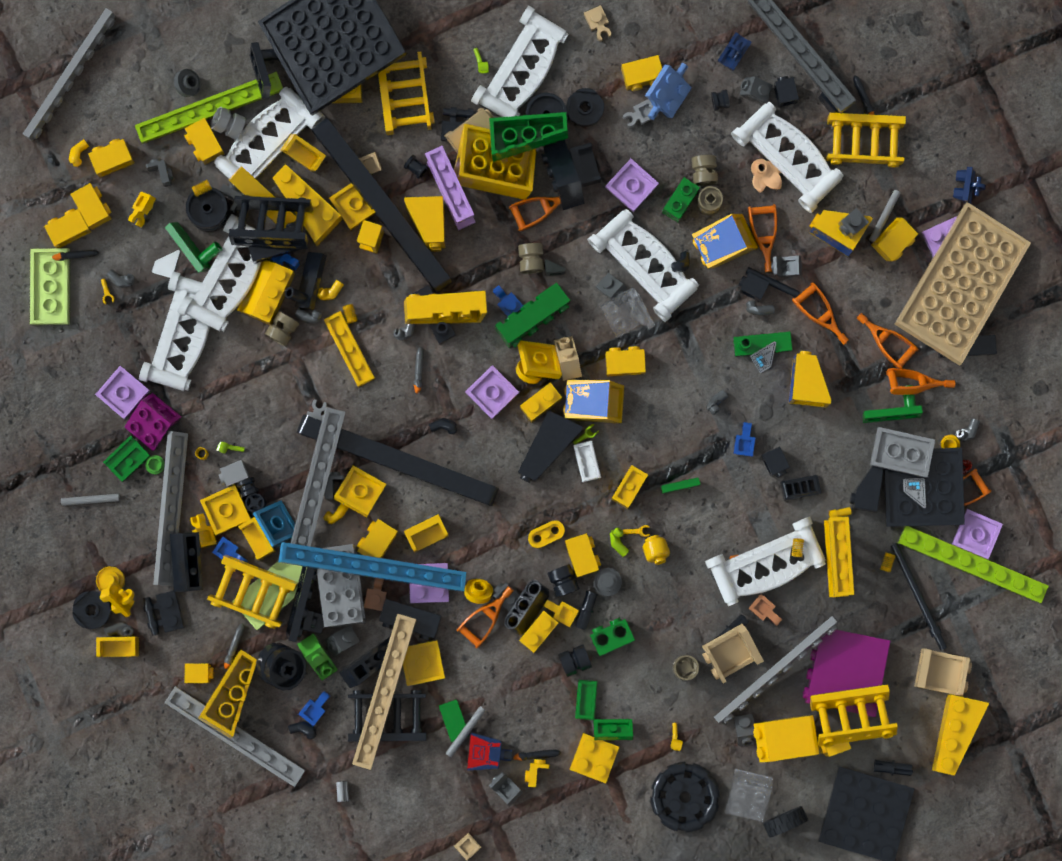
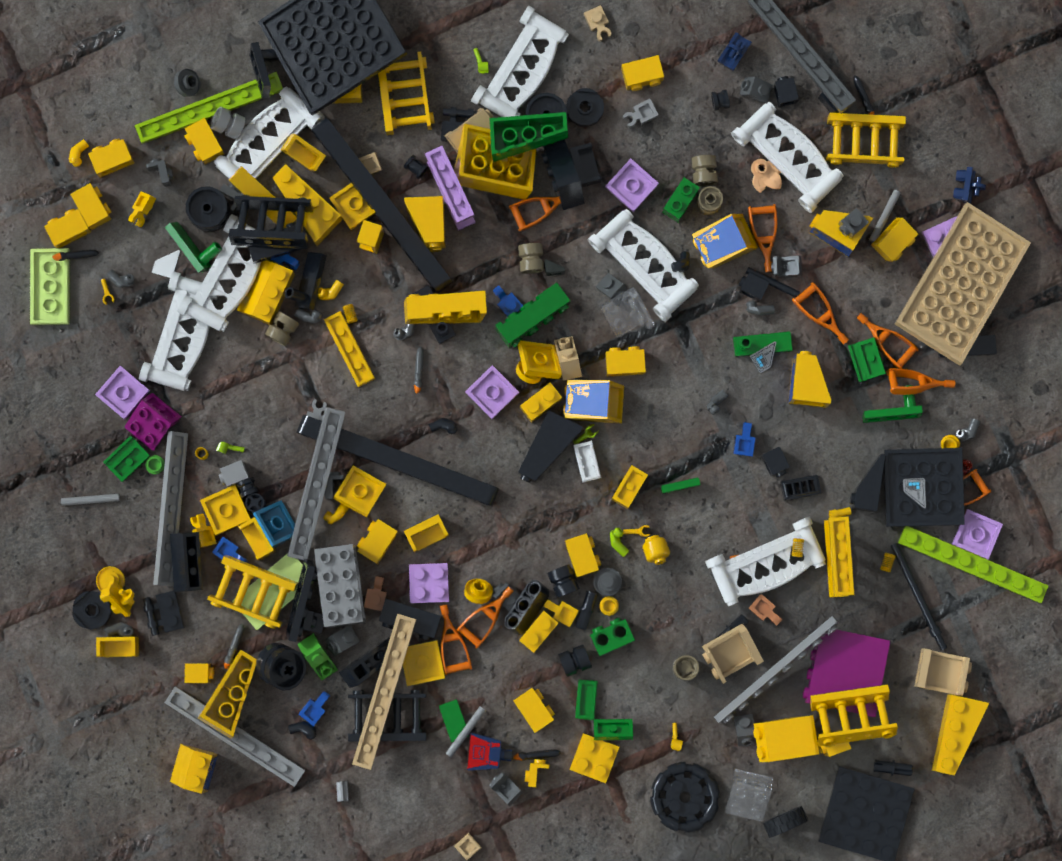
light grey plate [23,8,115,142] -> none
yellow piece [192,180,212,197] -> none
dark azure plate [279,542,467,592] -> none
yellow plate [528,520,565,548] -> none
medium blue plate [645,63,692,120] -> none
light grey plate [870,427,935,478] -> none
none -> yellow slope [170,744,218,794]
none -> orange piece [440,605,472,676]
none -> yellow brick [513,688,555,733]
none -> yellow plate [600,596,619,616]
none -> green plate [848,337,887,382]

